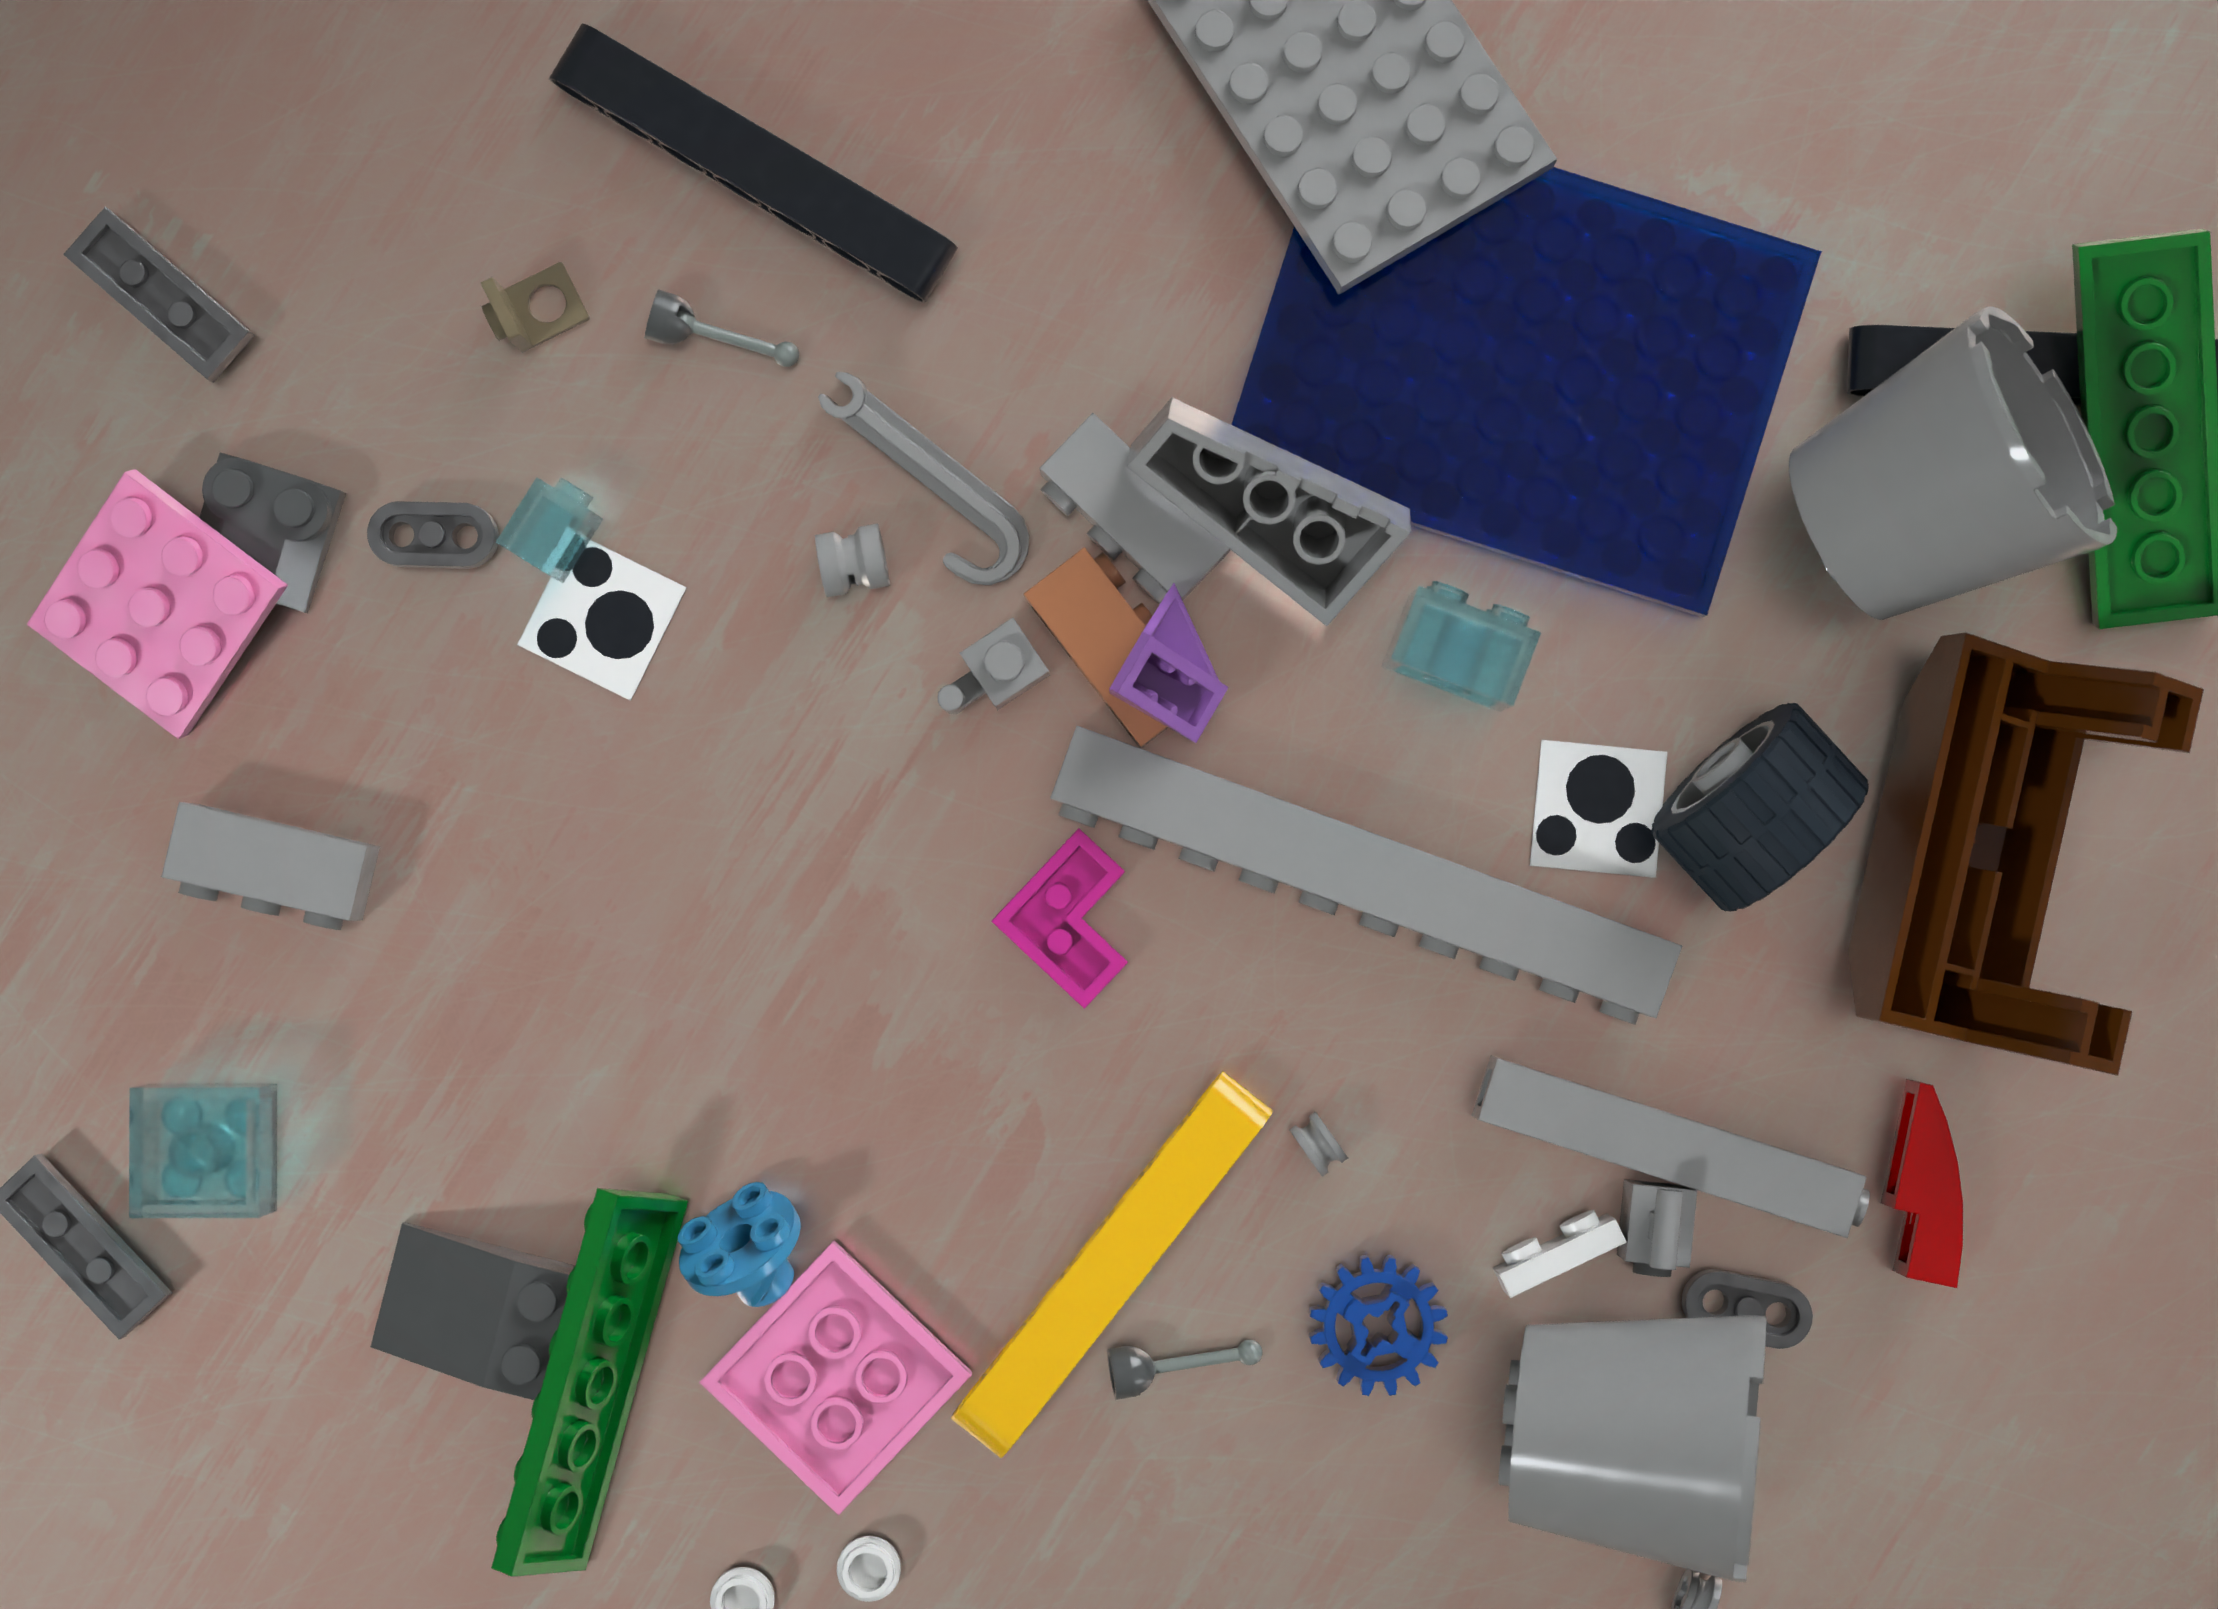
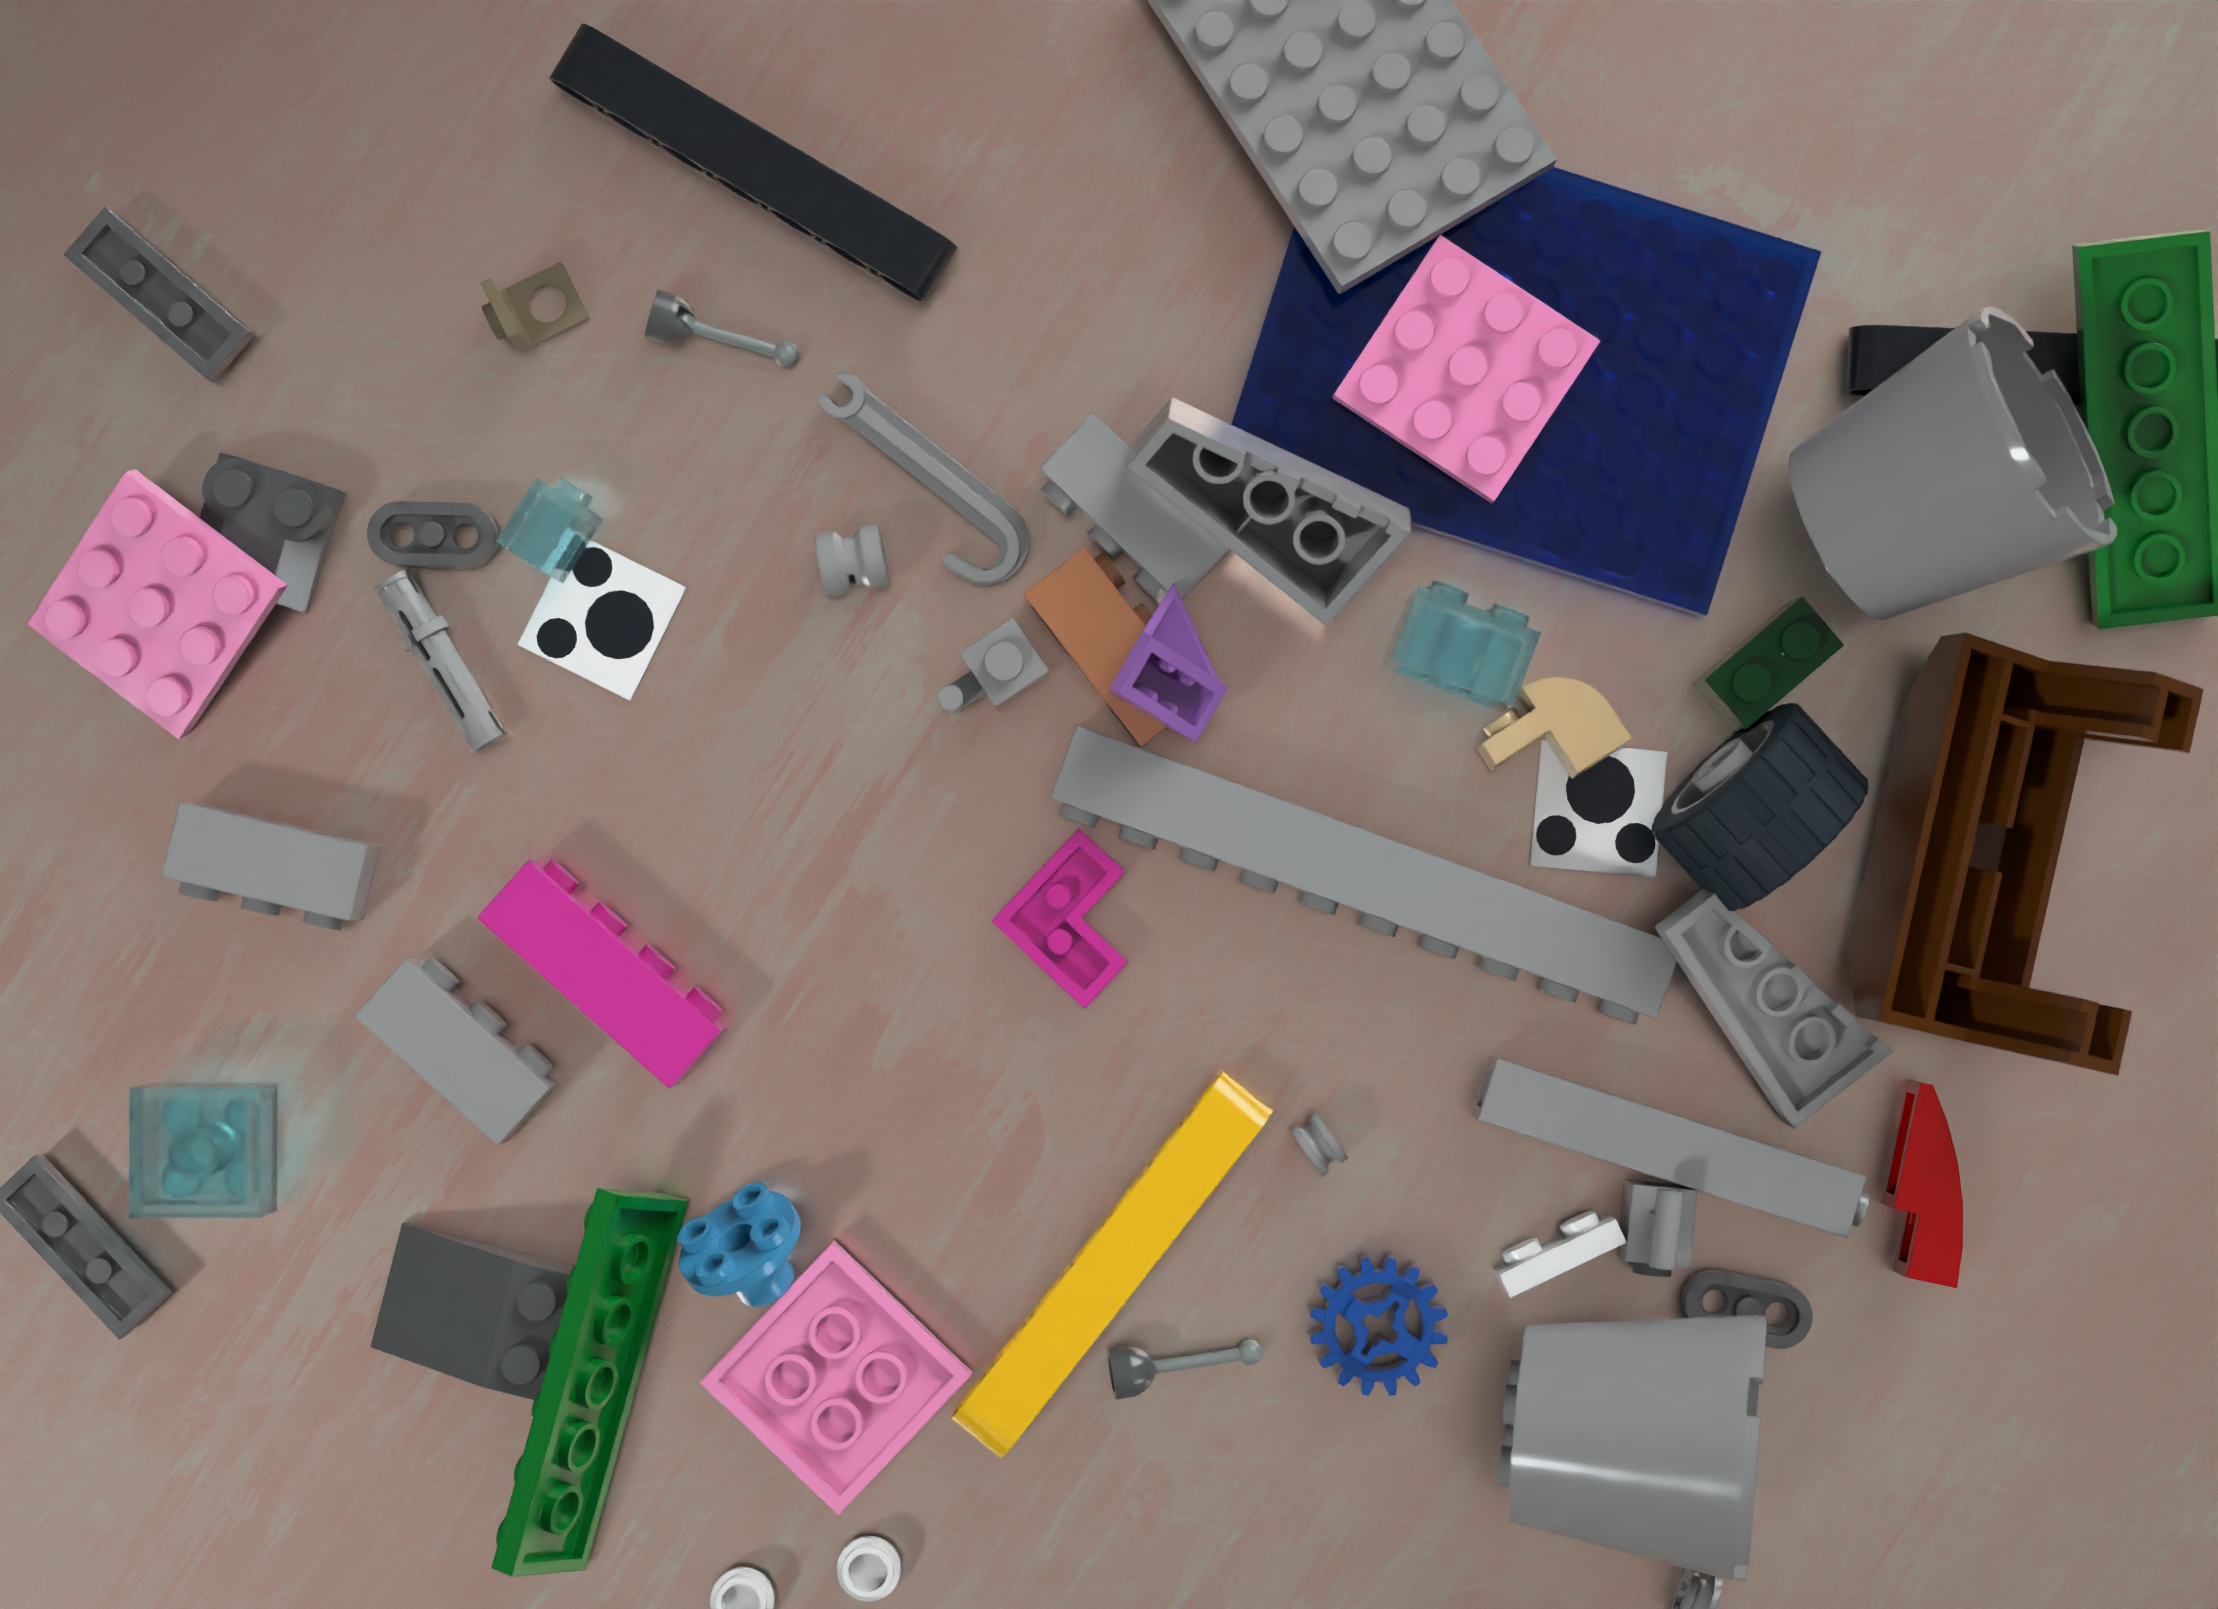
none -> light grey brick [355,957,559,1146]
none -> light grey pin [374,568,508,754]
none -> dark pink brick [477,859,727,1089]
none -> bright pink plate [1332,235,1600,504]
none -> tan brick [1477,677,1632,779]
none -> light grey wing [1655,889,1893,1129]
none -> dark green brick [1692,596,1844,732]

